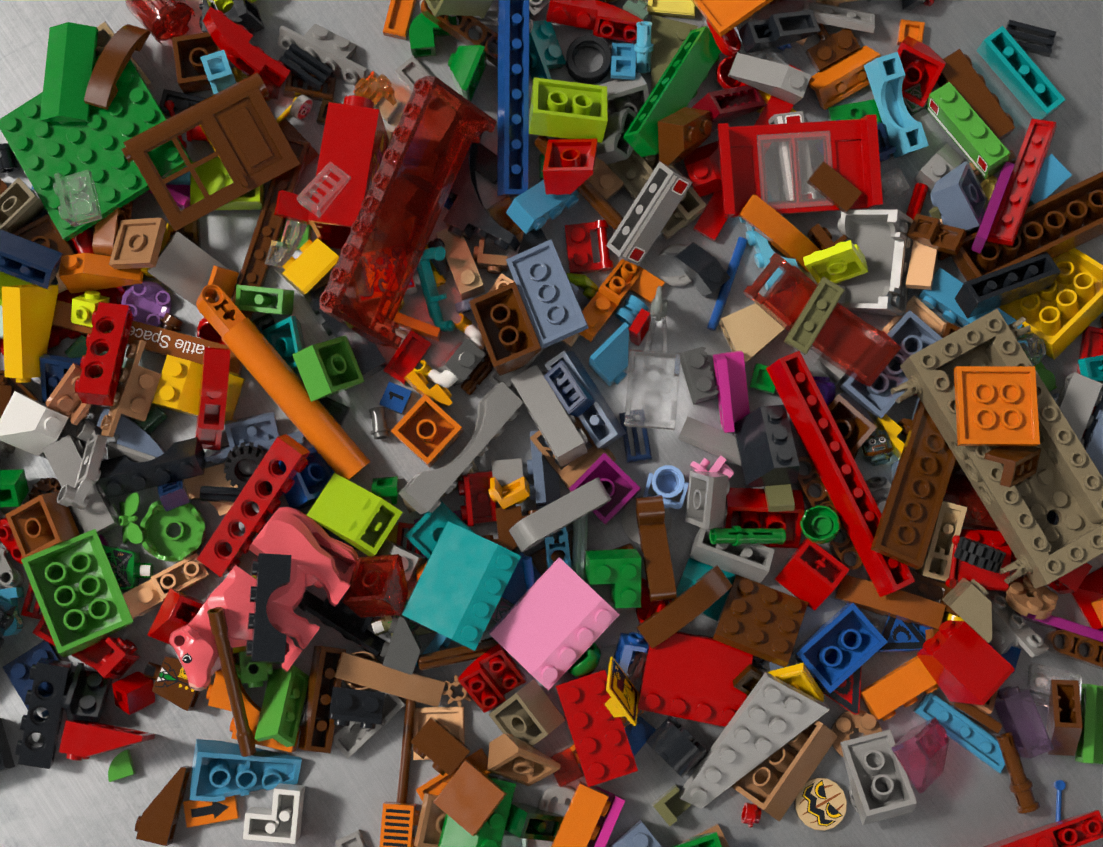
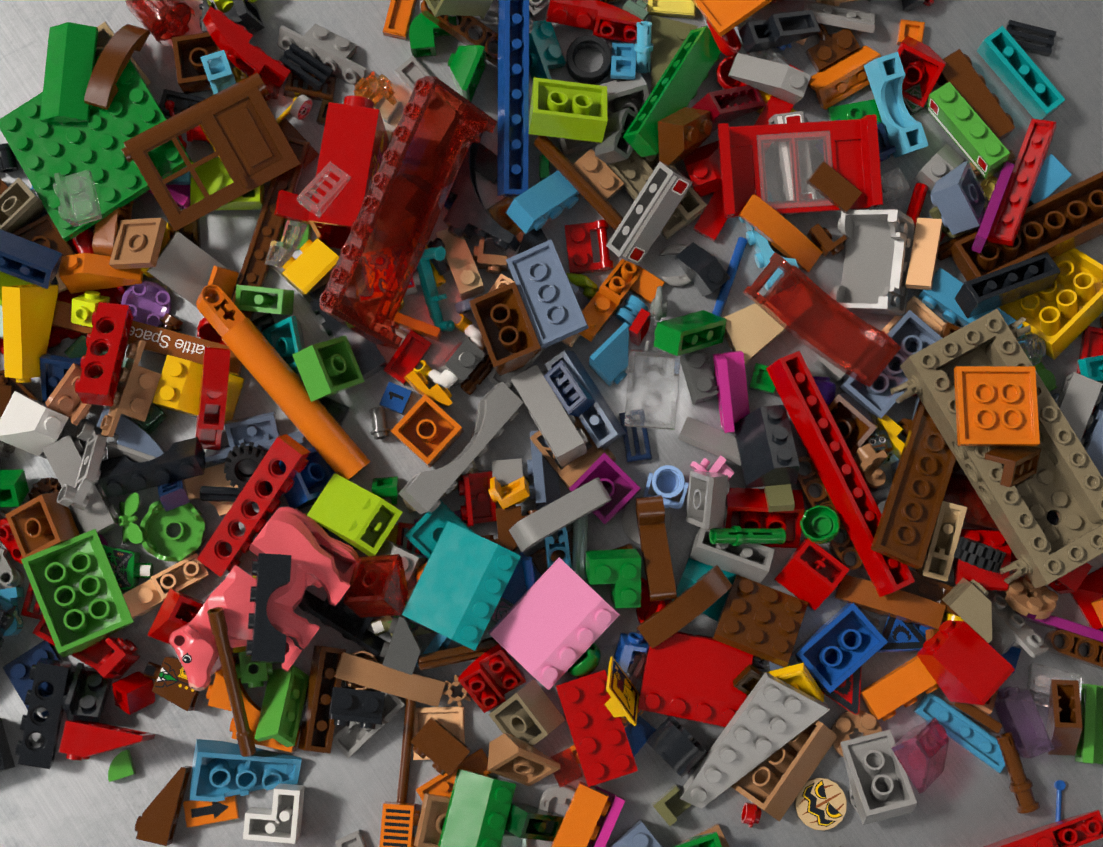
dark orange tile [433,760,507,836] -> none
red slope [543,138,598,195] -> none
olive tile [784,277,845,355] -> none
neon yellow plate [803,240,868,284] -> none
reddish brown slope [907,214,967,255] -> none
red hinge [946,535,960,588] -> none
none -> green brick [654,310,727,356]
none -> medium nougat hips [853,443,888,488]

